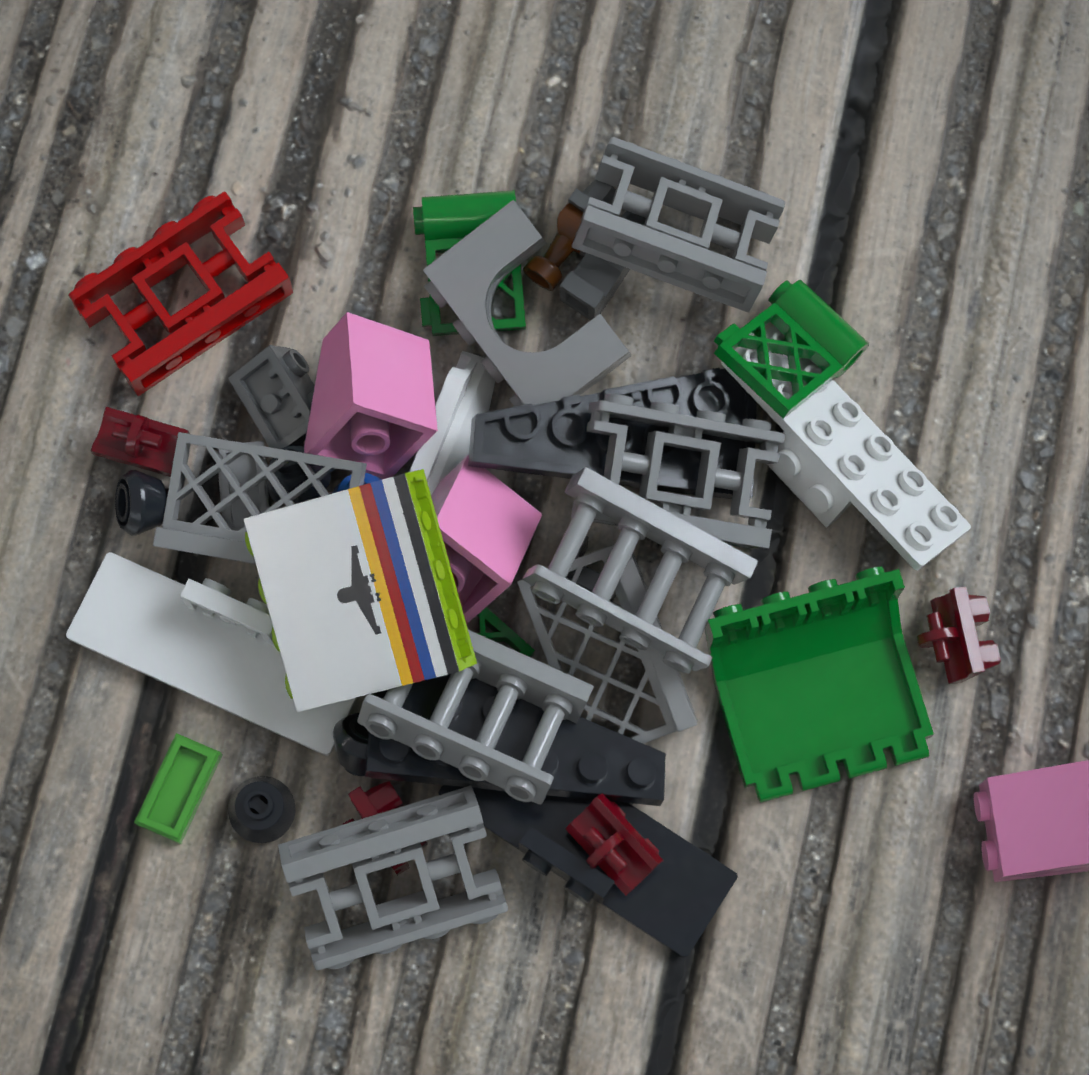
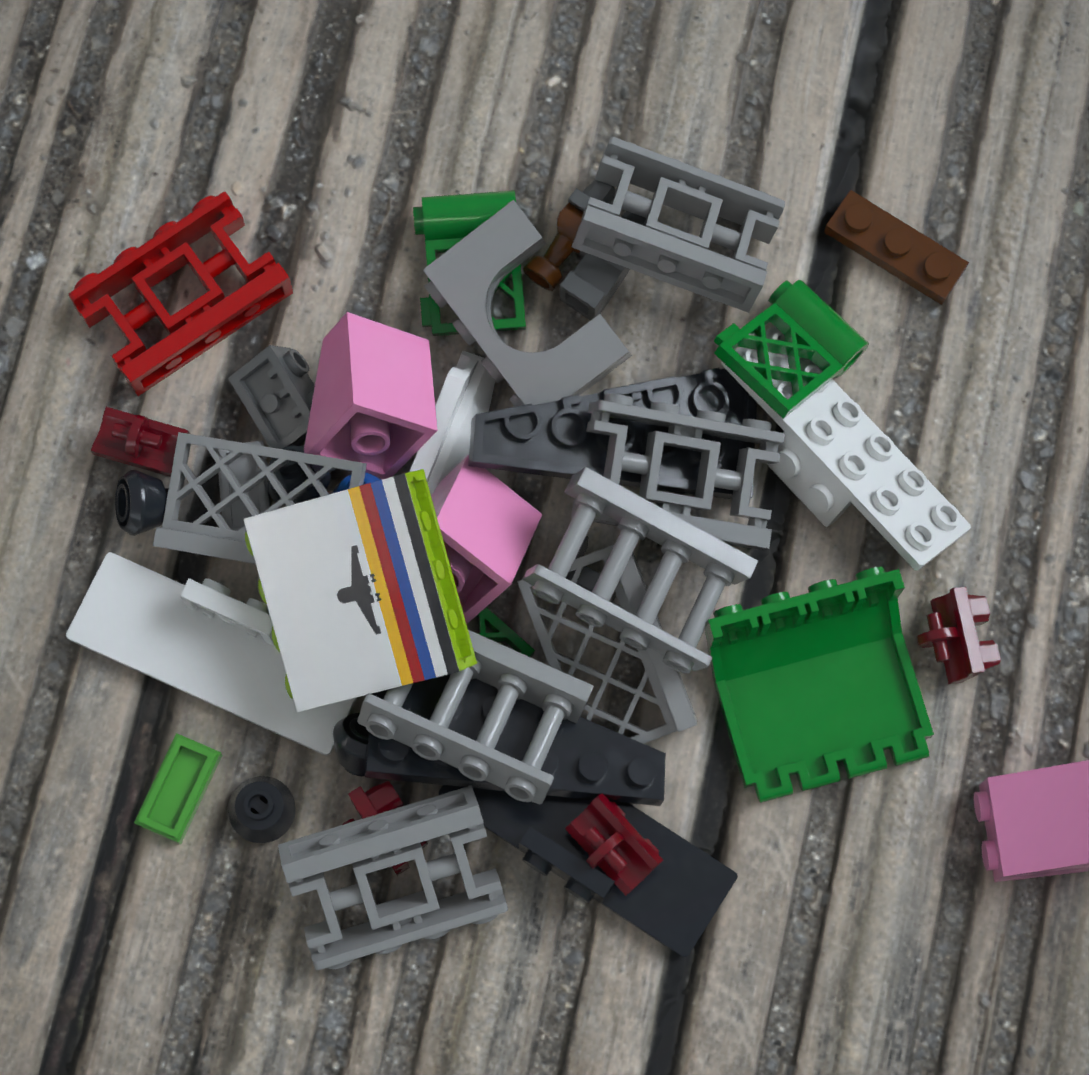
none -> reddish brown plate [824,190,969,305]

